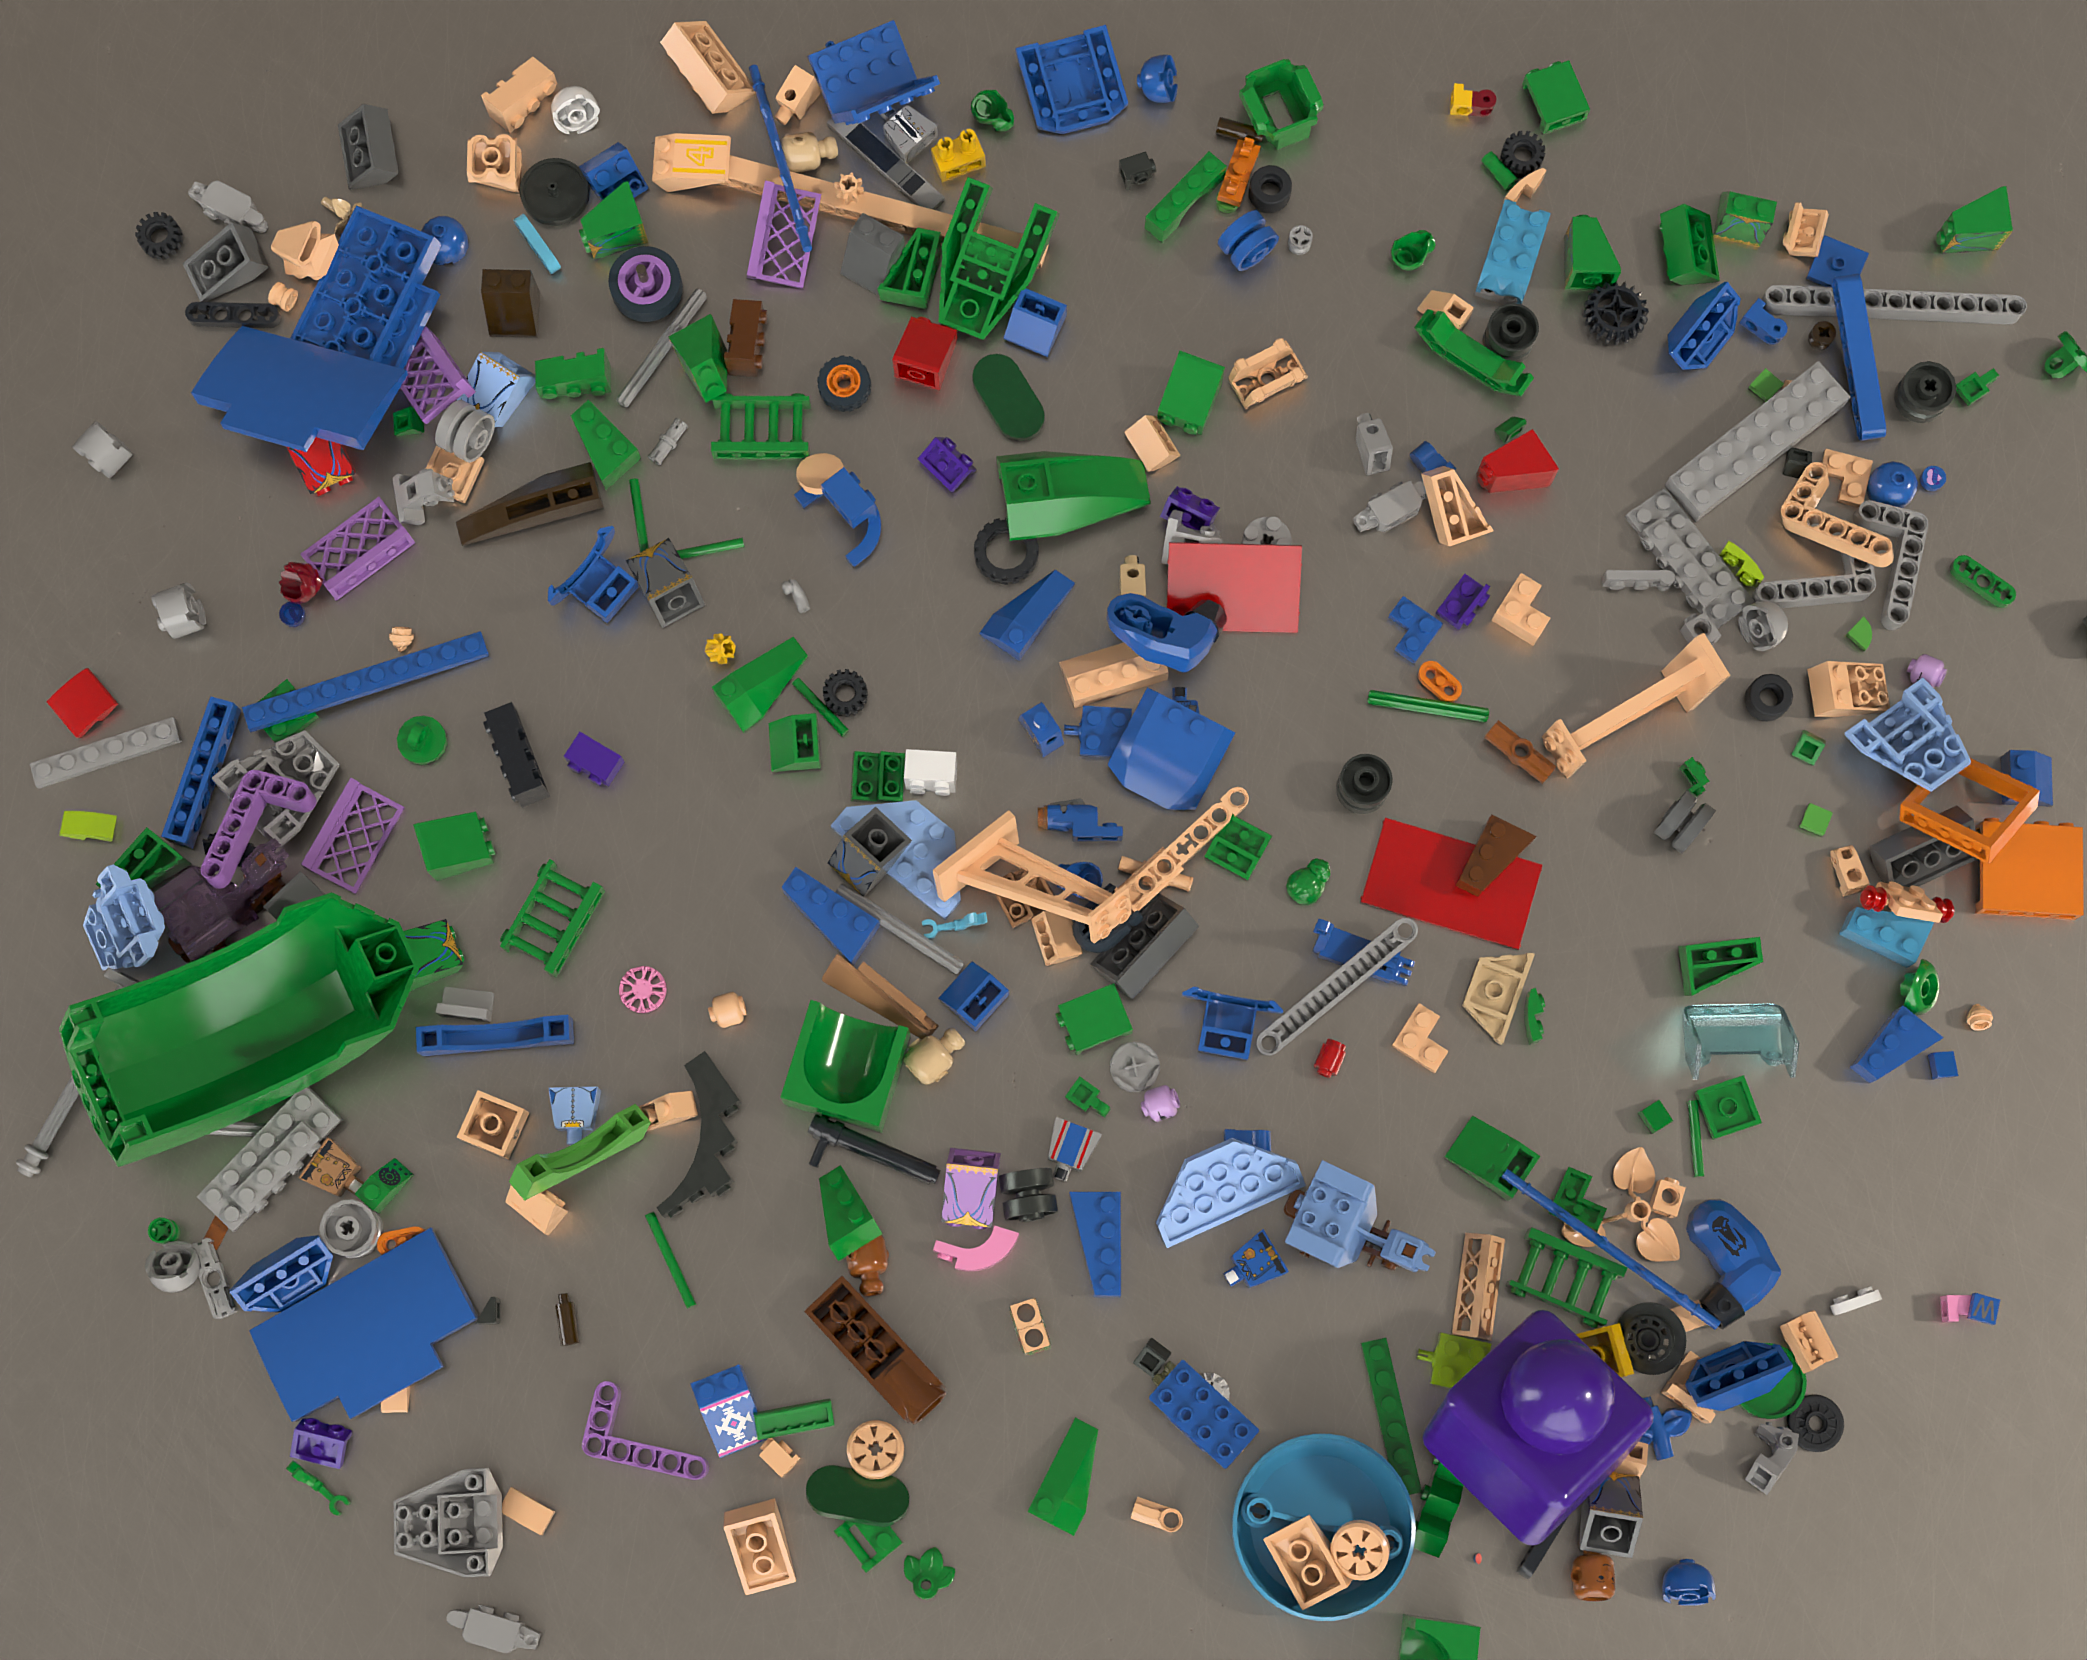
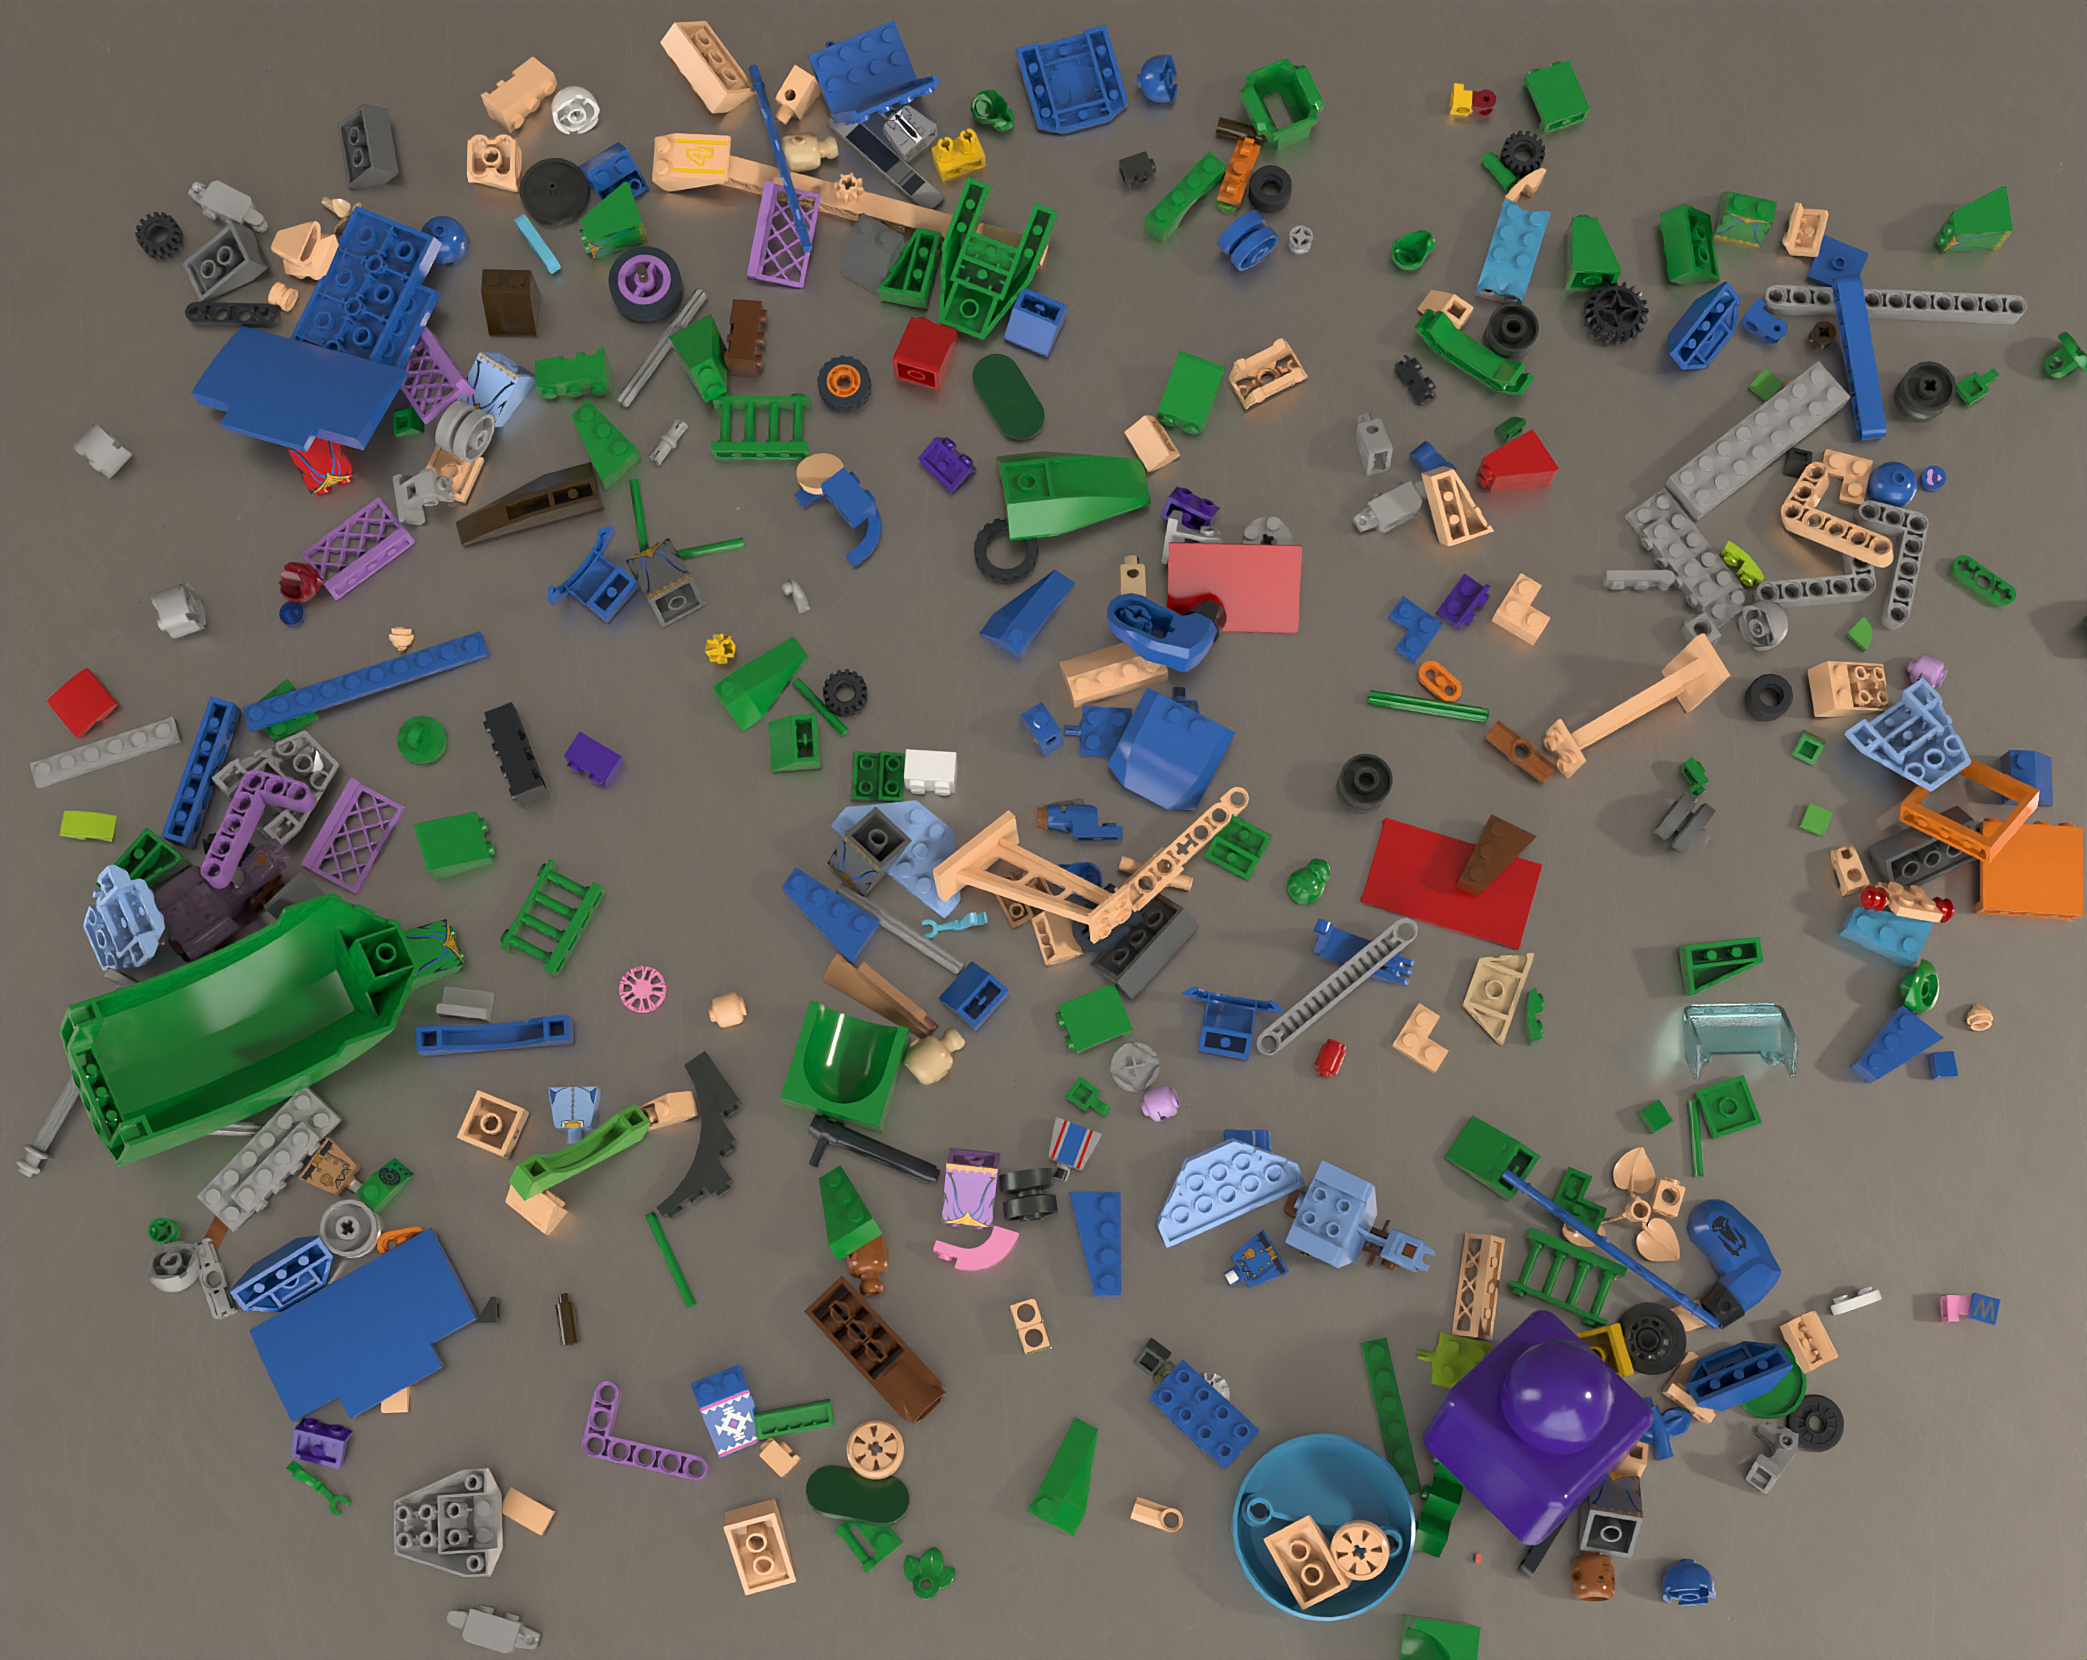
none -> black hinge [1395,355,1437,405]

